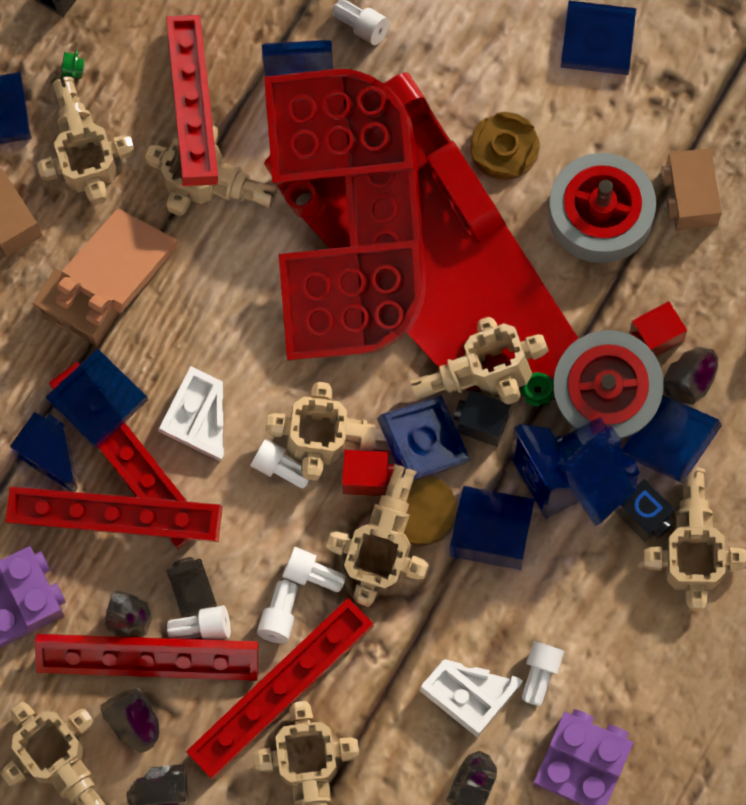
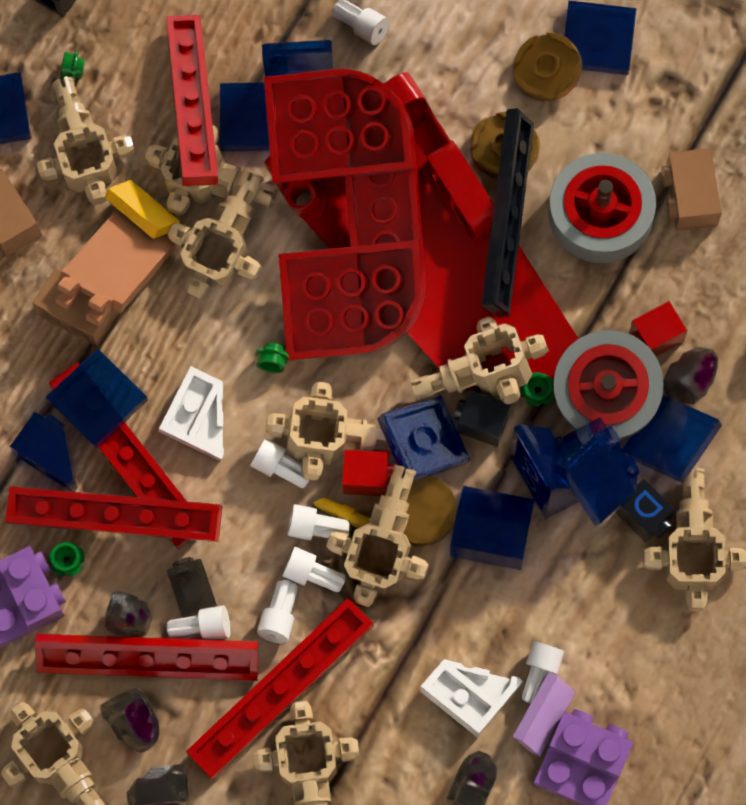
none -> green plate [49,541,85,576]
none -> yellow tile [104,180,180,239]
none -> tan piece [168,168,264,300]
none -> clear blue tile [220,82,270,151]
none -> green plate [255,343,289,373]
none -> white piece [287,504,350,541]
none -> yellow piece [312,497,370,528]
none -> black tile [481,108,534,318]
none -> pearl gold tile [513,32,582,101]
none -> lavender tile [513,672,576,757]

